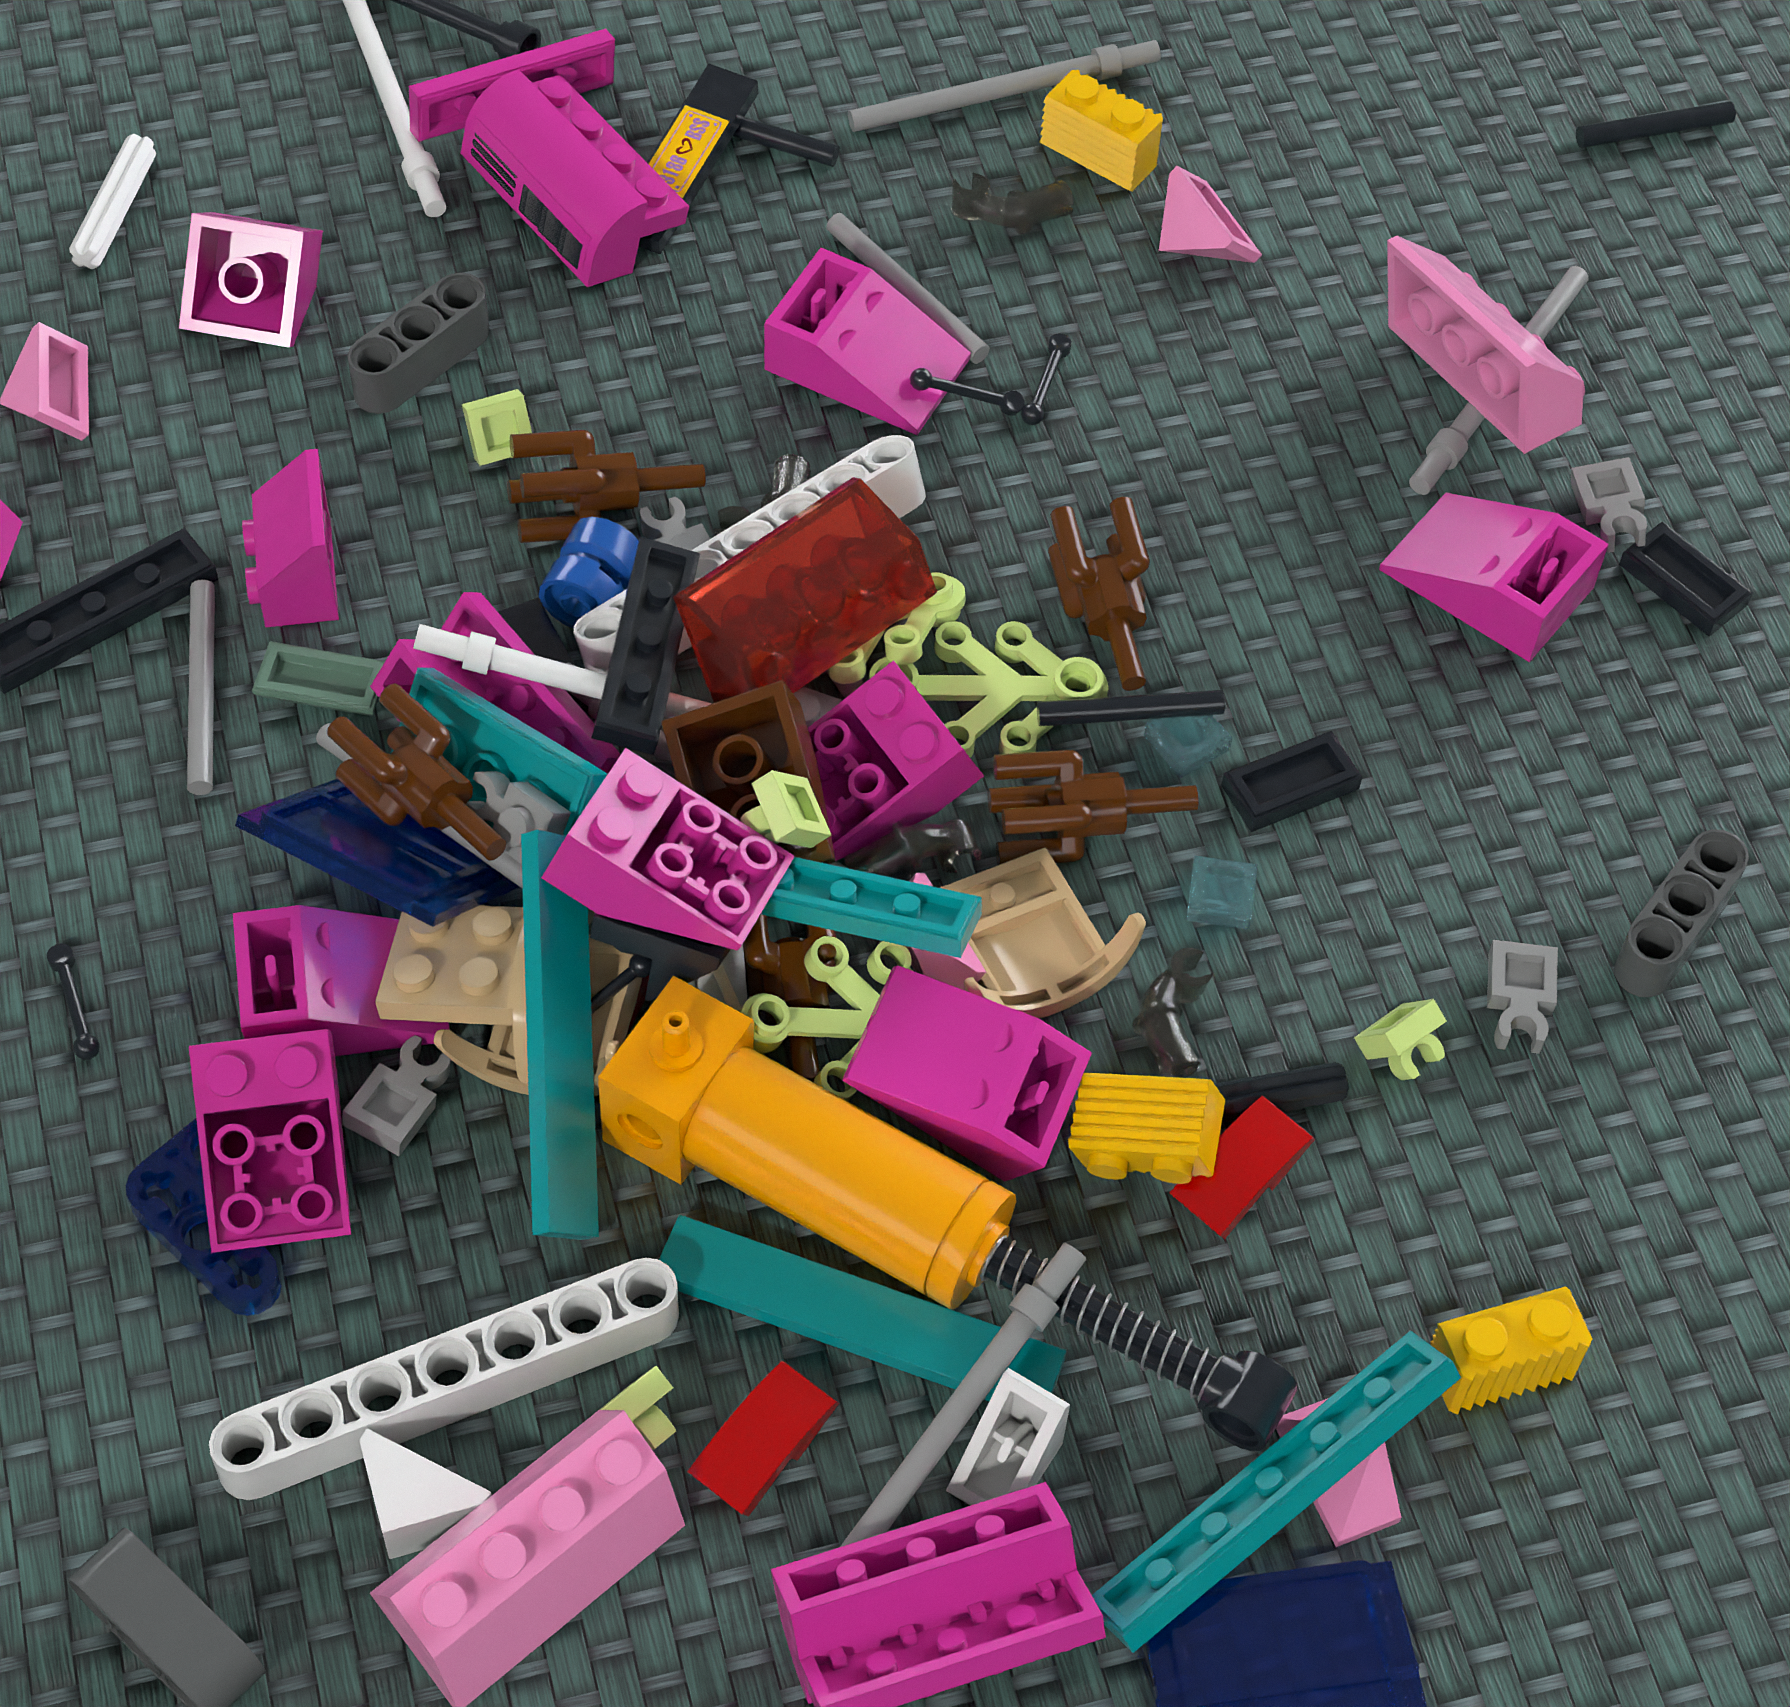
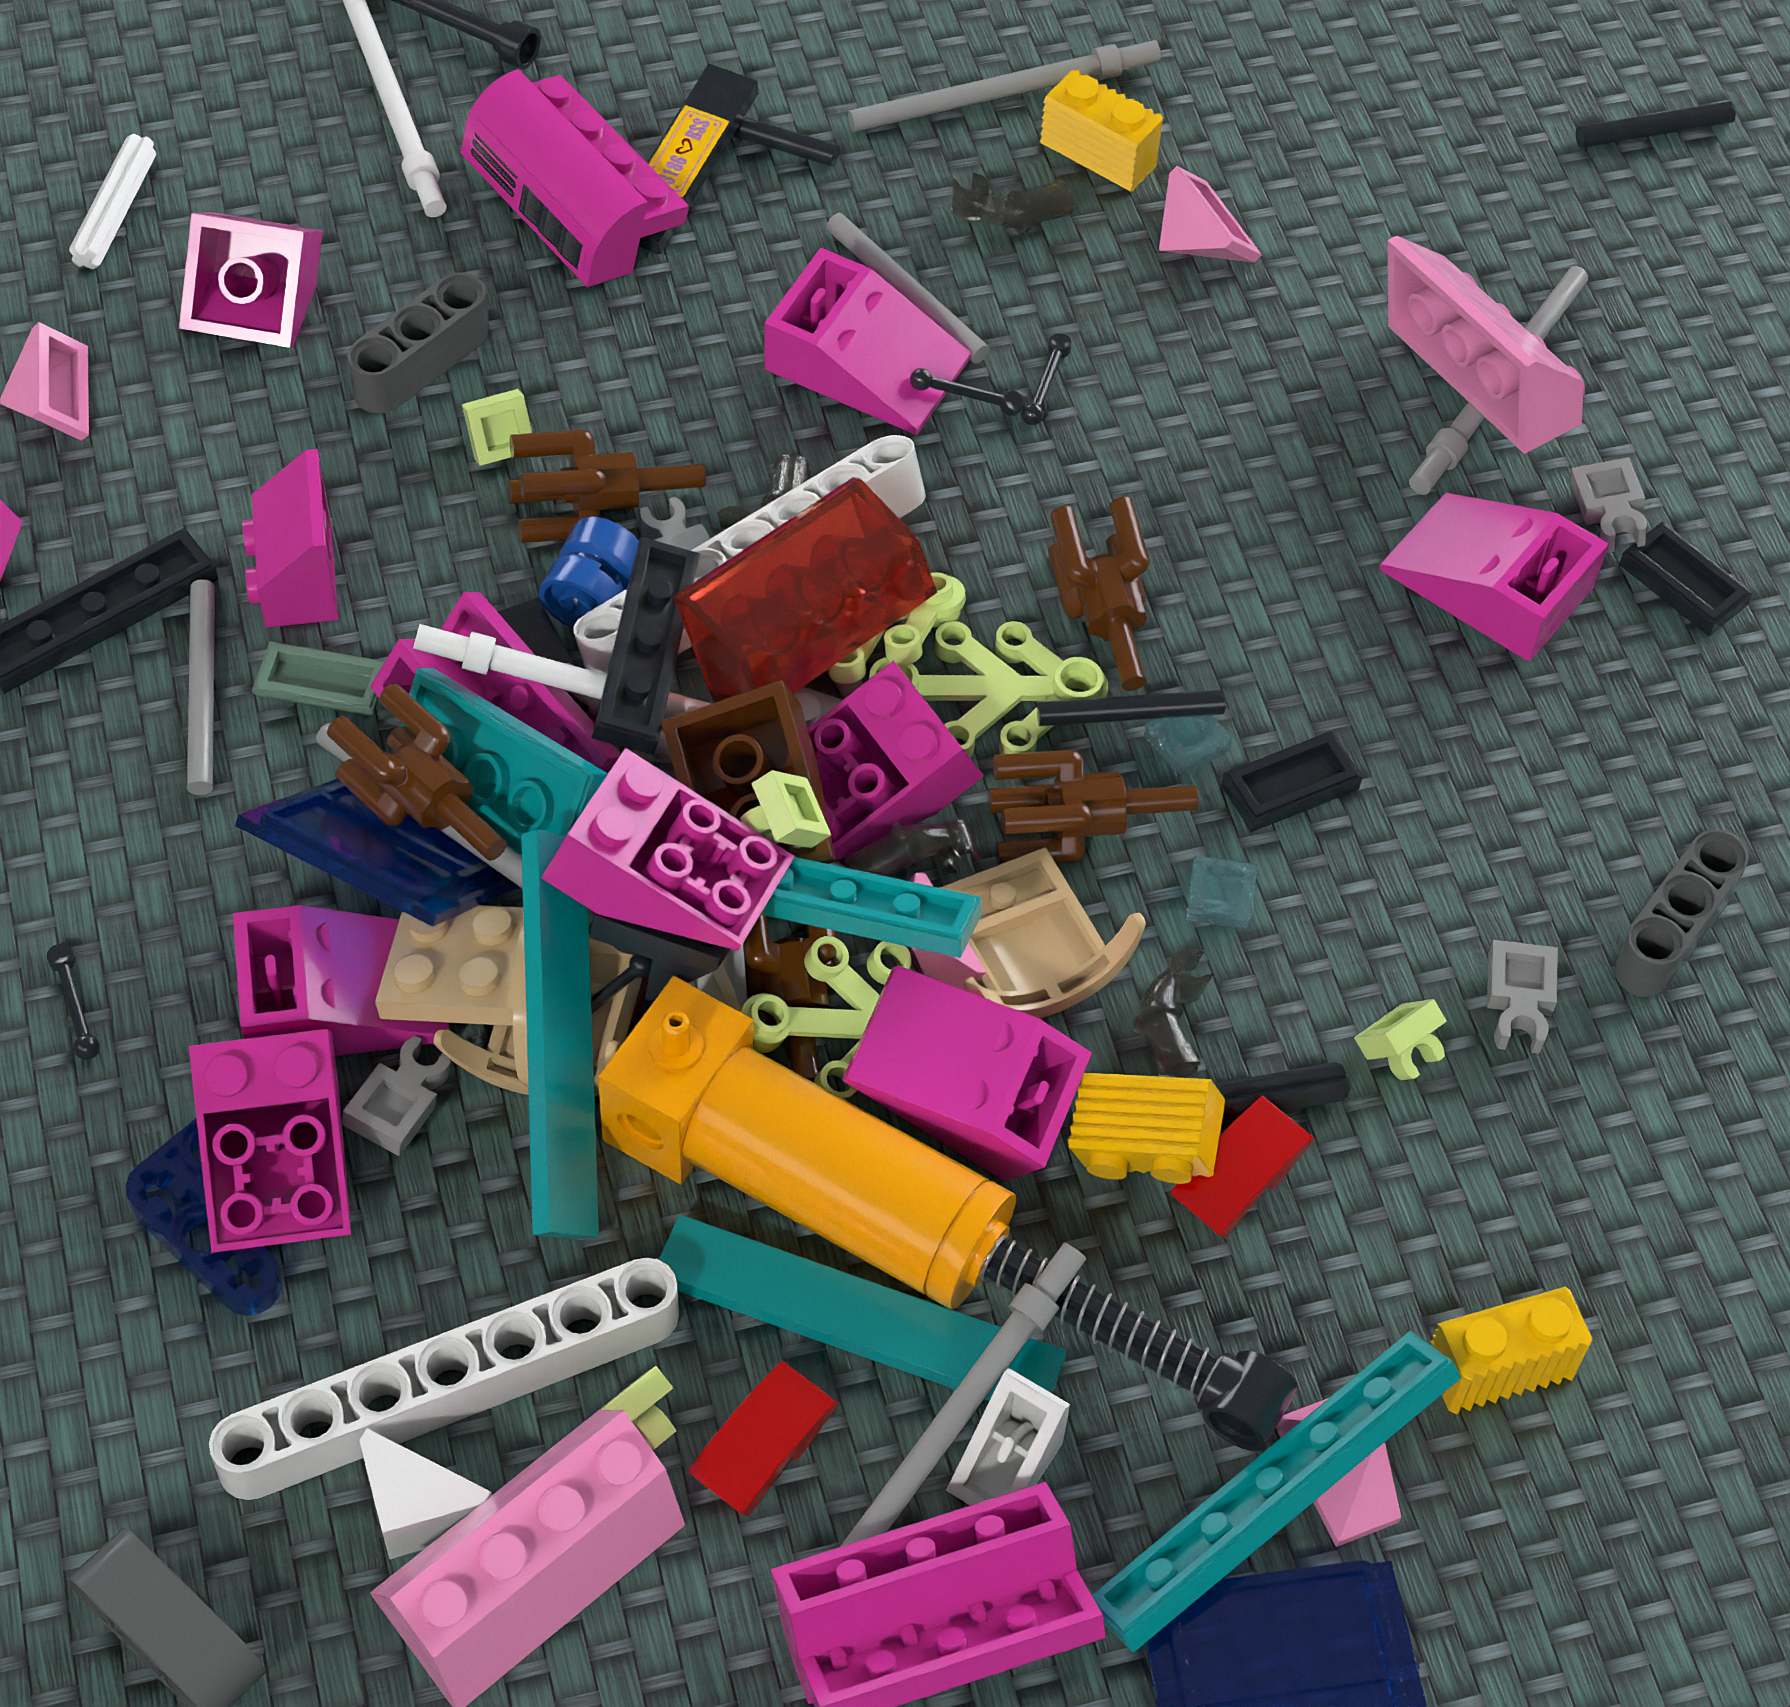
dark pink tile [409,29,615,142] -> none
light grey plate [466,771,571,864] -> none

